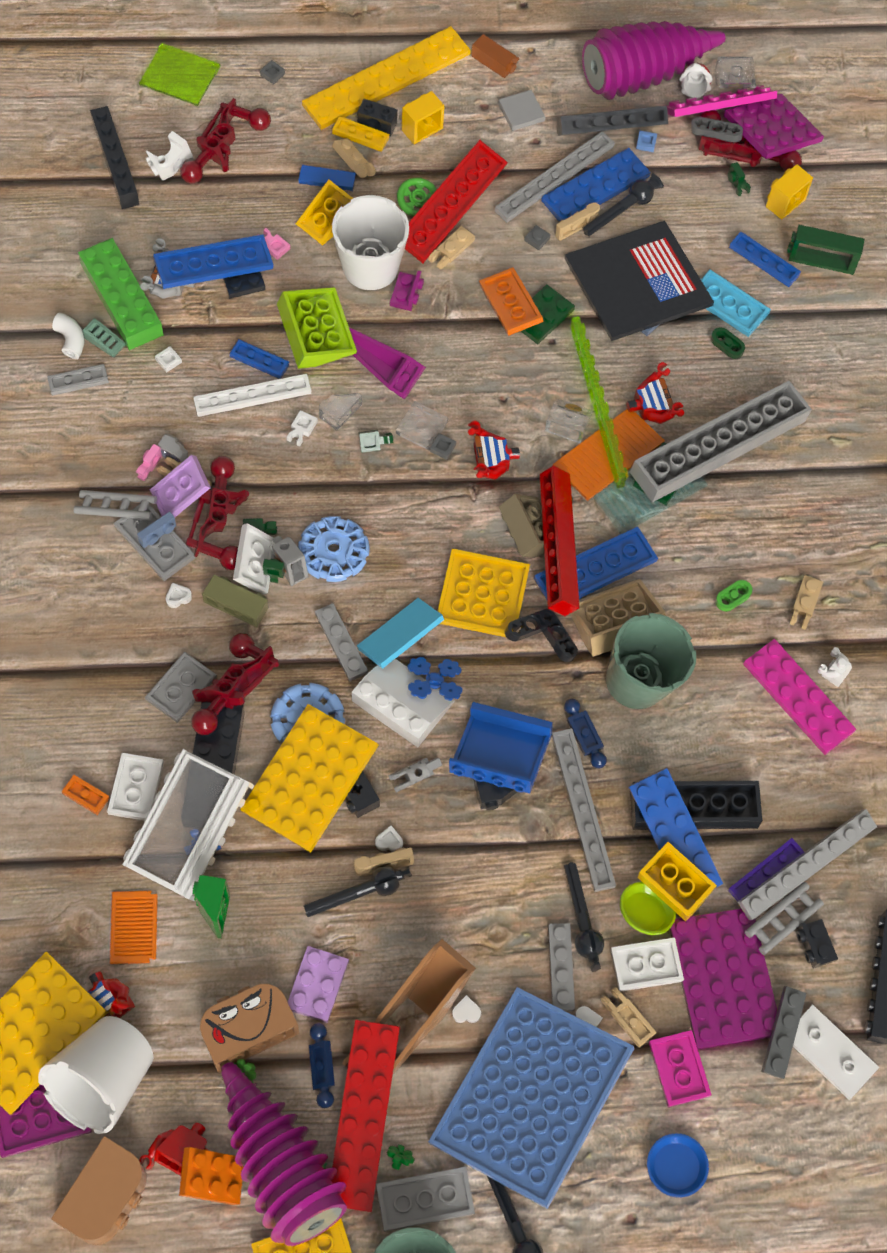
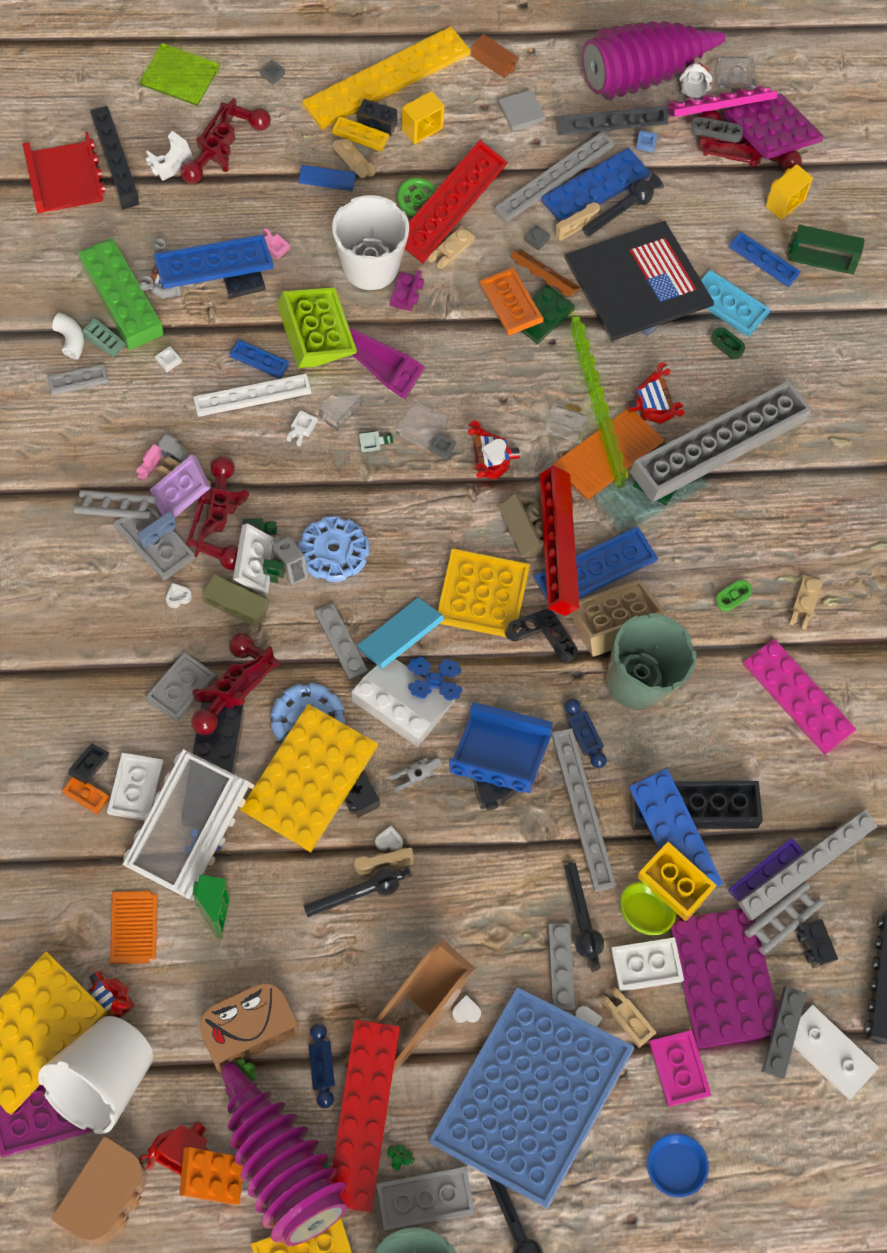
lavender plate [288,946,349,1023] -> none
yellow slope [295,180,353,246] -> none
dark green plate [728,162,751,196] -> none
white piece [818,647,852,687] -> none
none -> red panel [22,131,105,213]
none -> black plate [68,743,110,784]
none -> white tile [482,439,506,465]
none -> dark orange plate [511,249,581,297]

